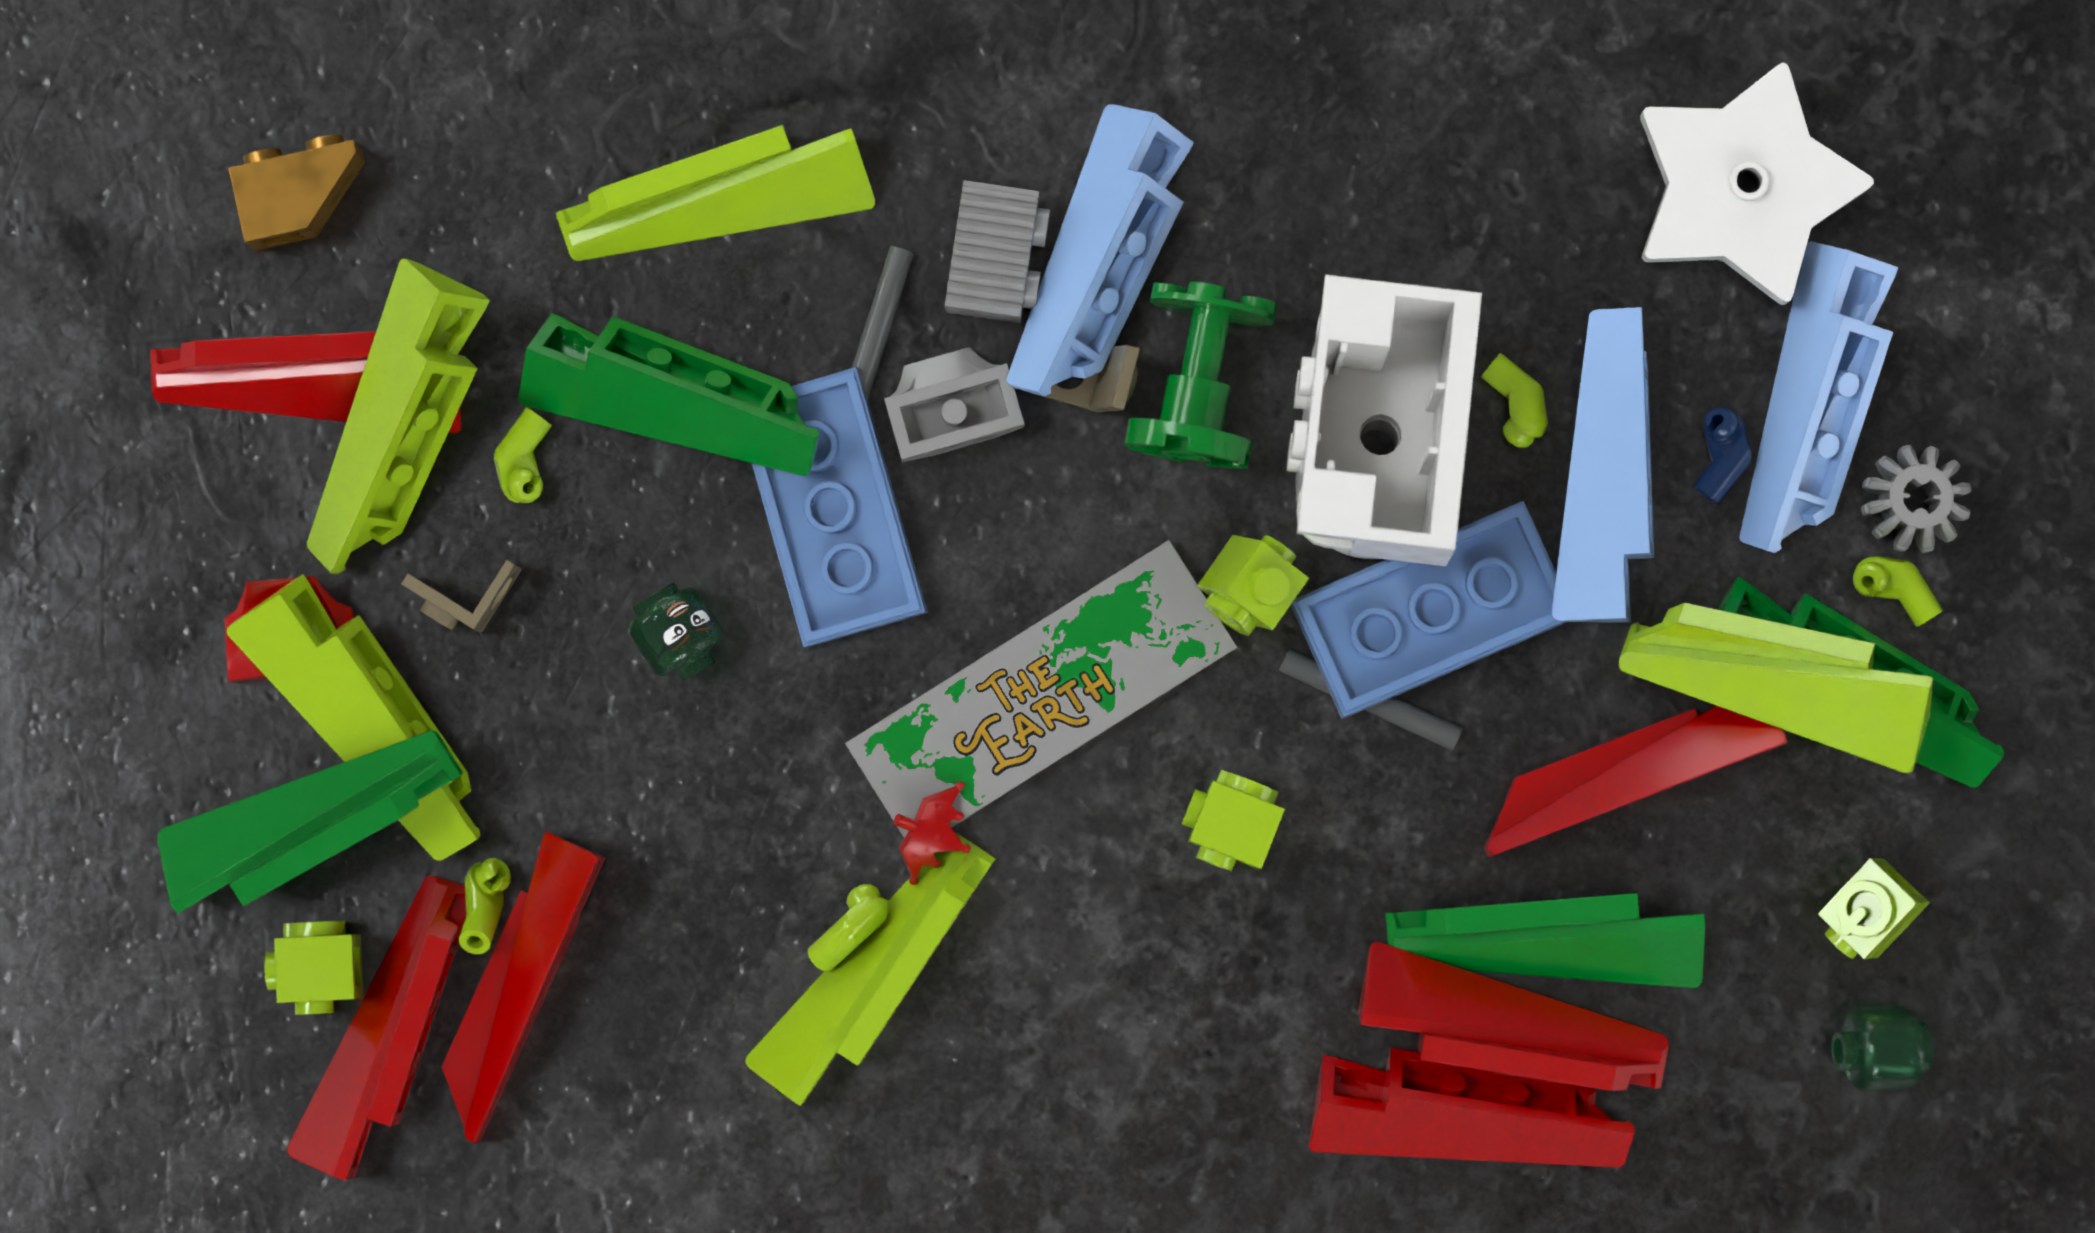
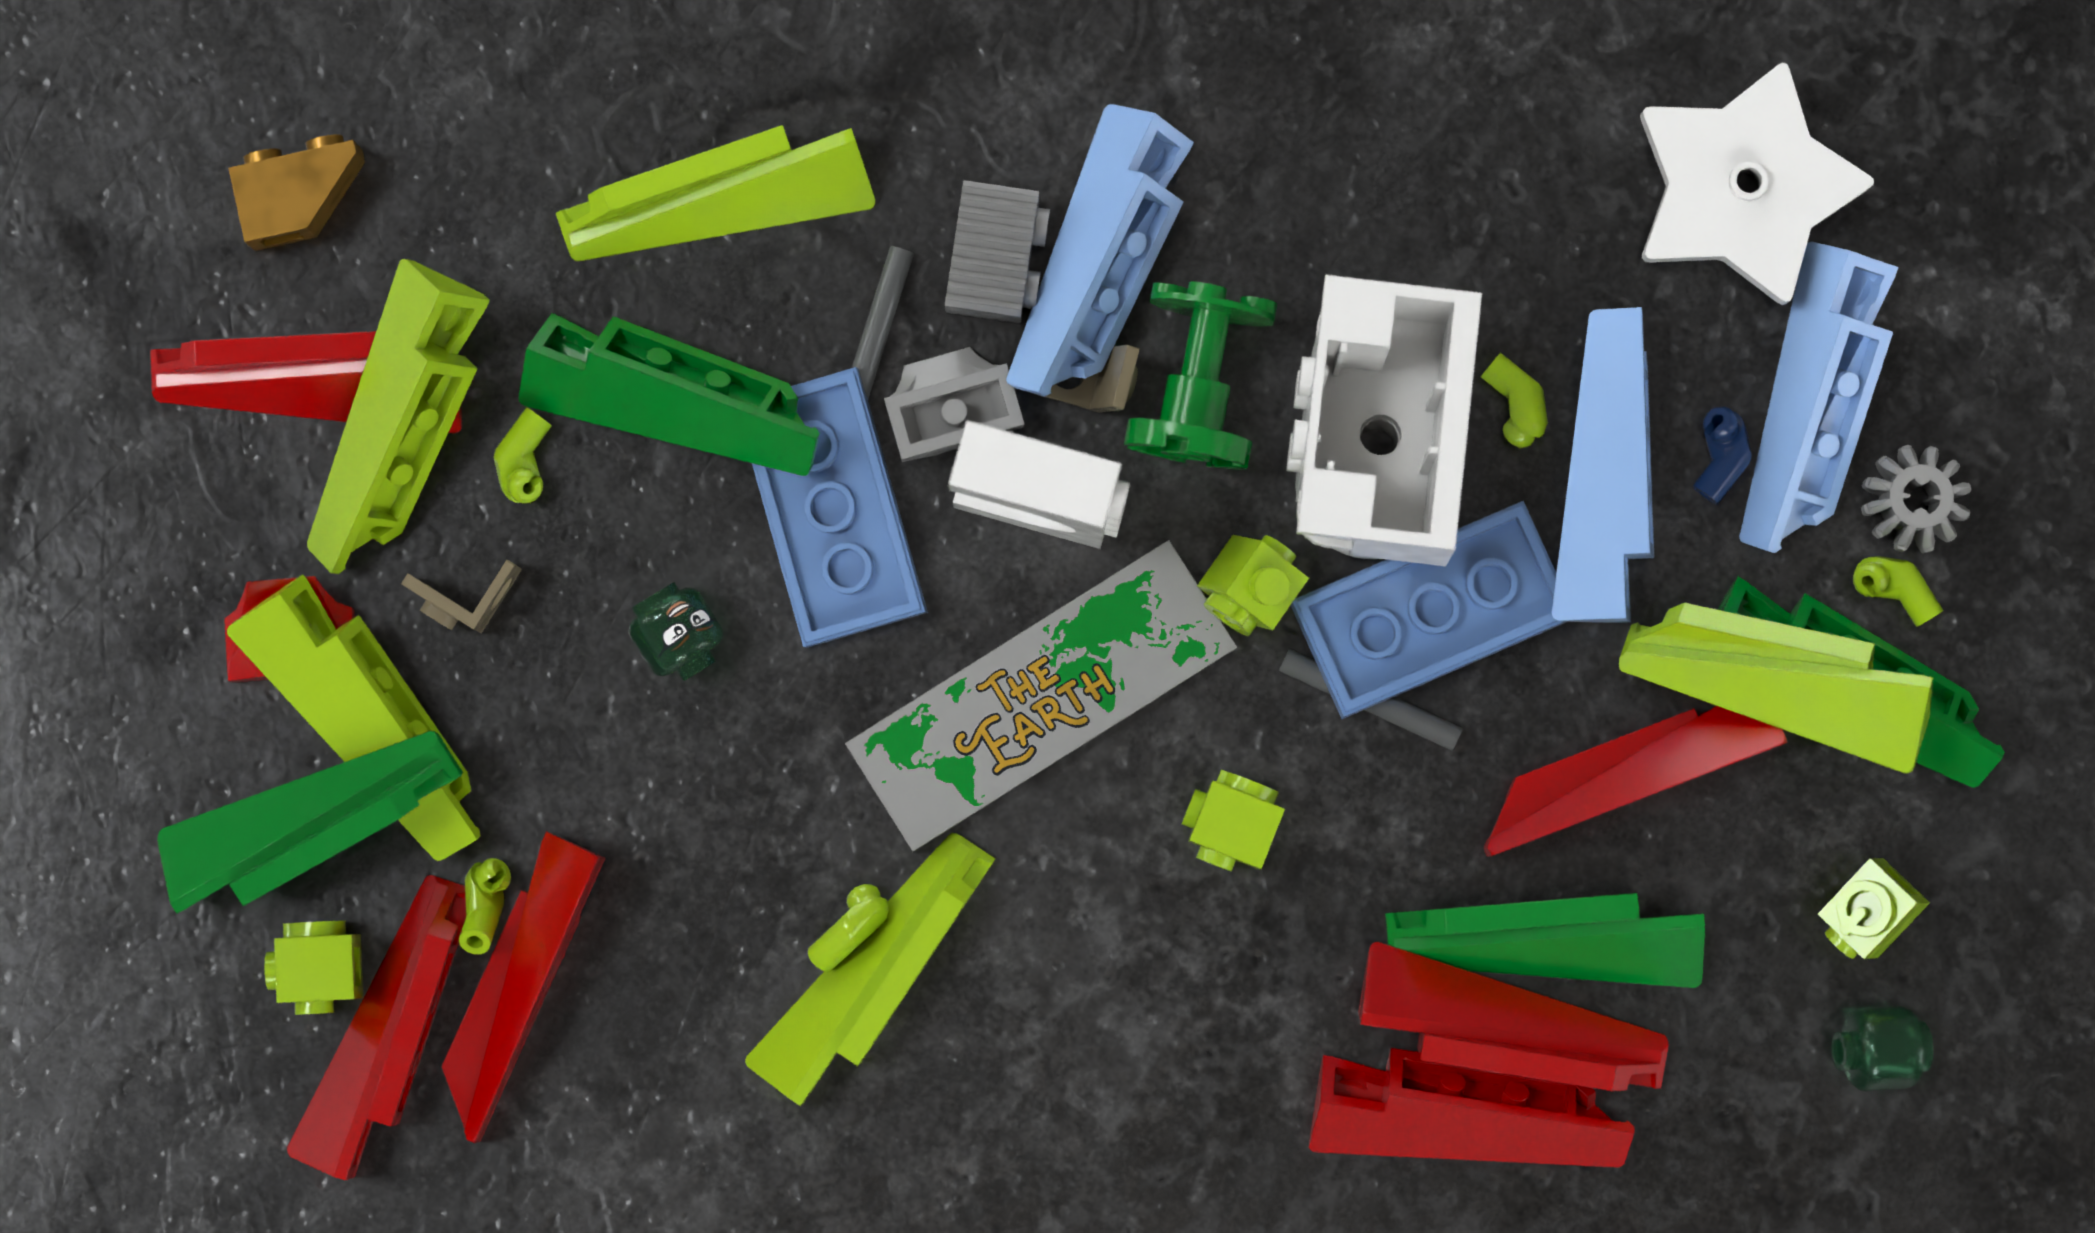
red piece [894,782,970,885] -> none
none -> white arch [949,420,1130,549]

